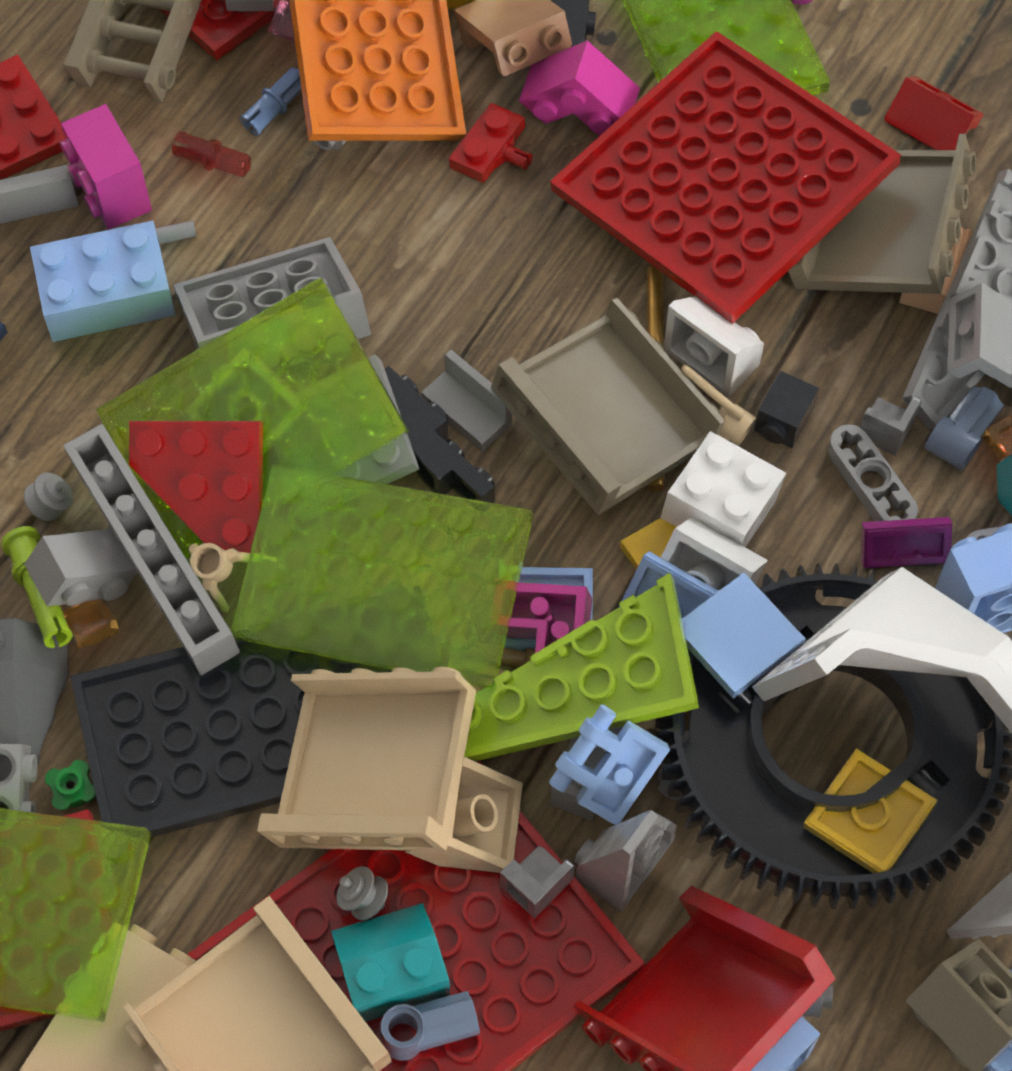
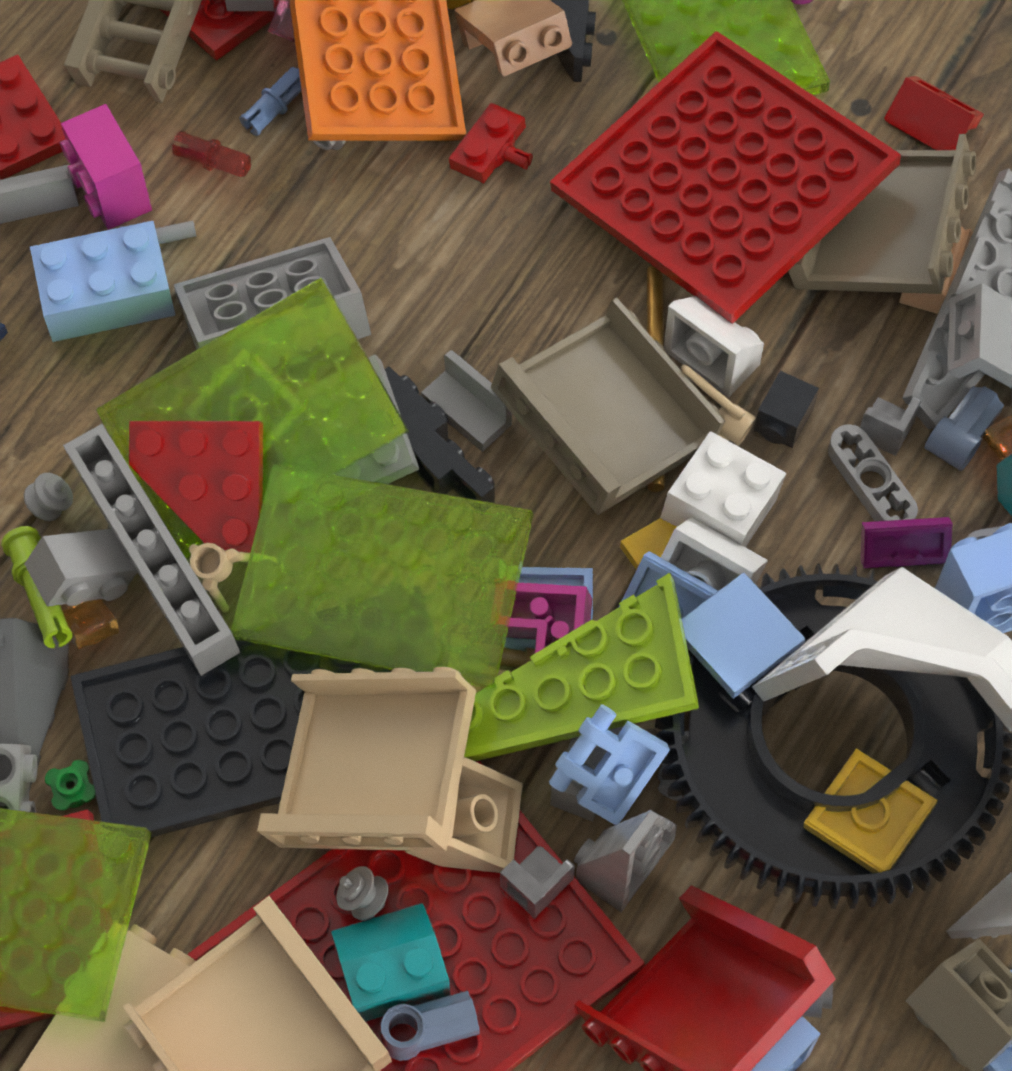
dark pink brick [519,40,640,136] -> none

